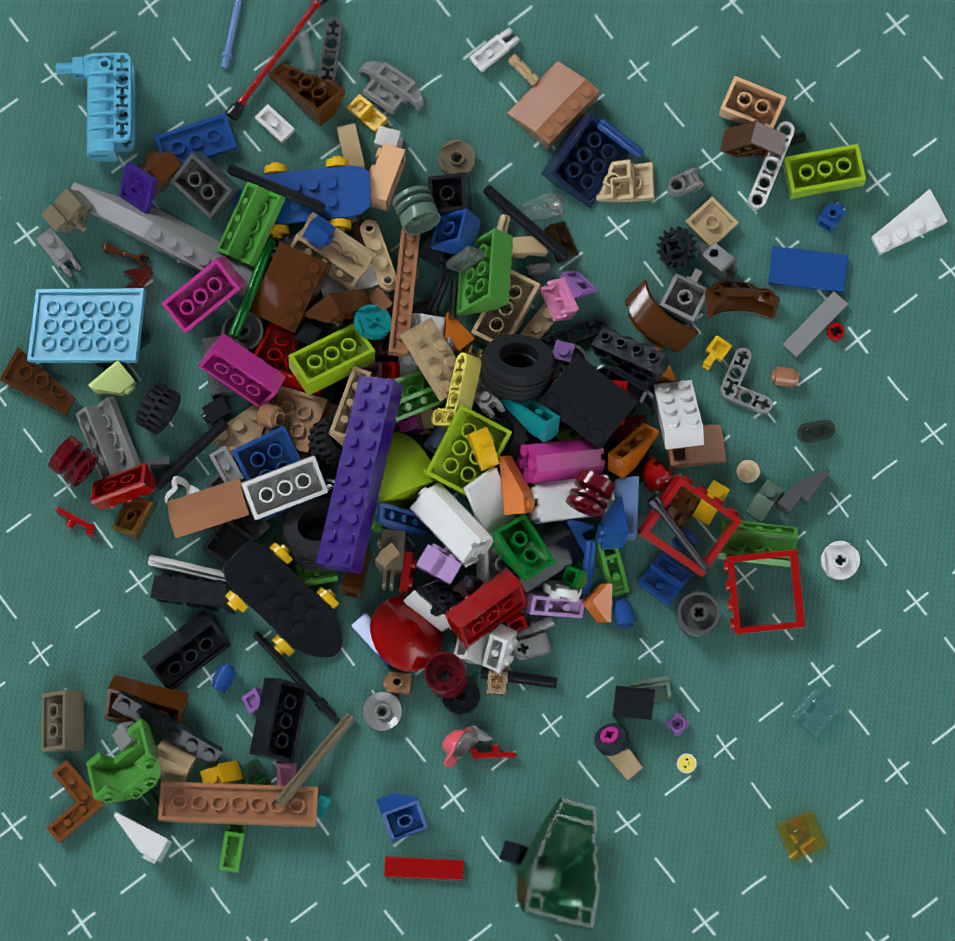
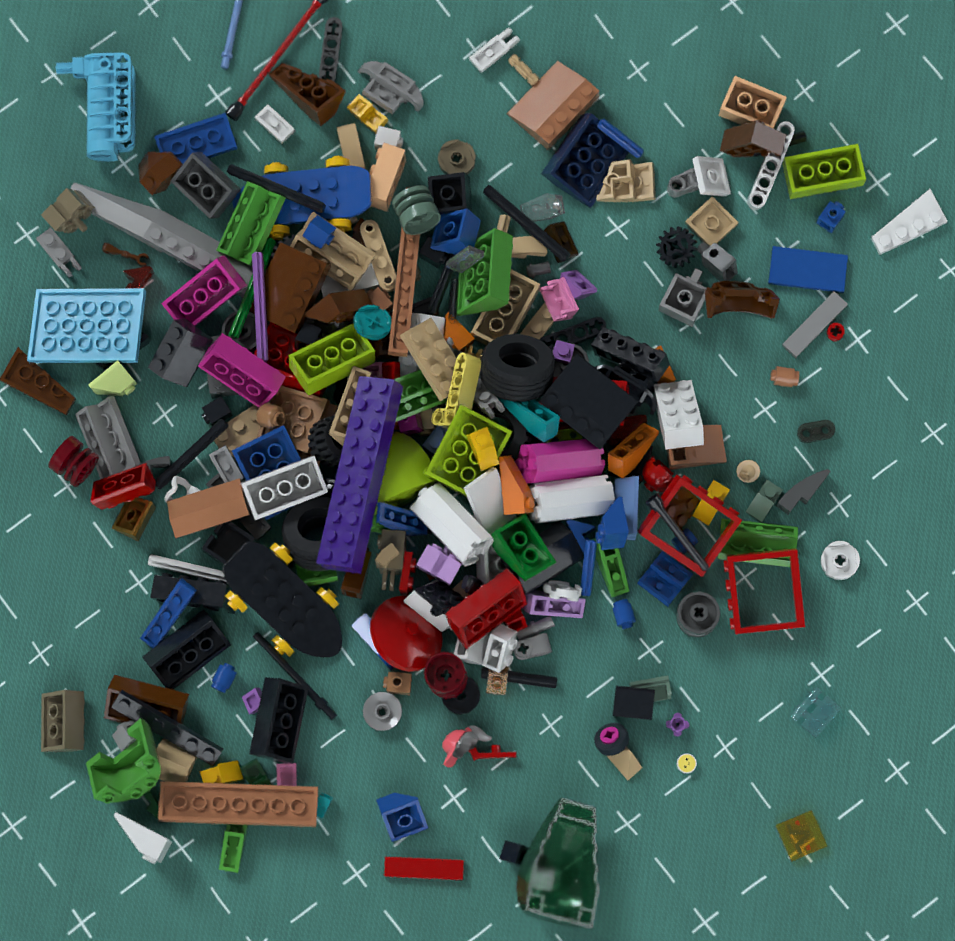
dark orange plate [46,760,105,844] -> none
red piece [55,506,95,537] -> none
dark purple tile [119,162,157,213] -> none
black tyre [135,382,181,435] -> none
dark tan axle [276,713,355,806] -> none
clear pin [297,32,317,71] -> none
green brick [561,565,588,589] -> none
dark red wheel [566,470,616,518] -> none
orange slope [582,583,612,623] -> none
reddish brown windscreen [625,280,699,353] -> none
yellow plate [702,335,732,371] -> none
light grey beam [720,347,773,415] -> none
none -> blue tile [140,578,197,649]
none -> black slope [148,318,214,387]
none -> medium lavender axle [252,252,269,362]
none -> white plate [692,156,731,196]

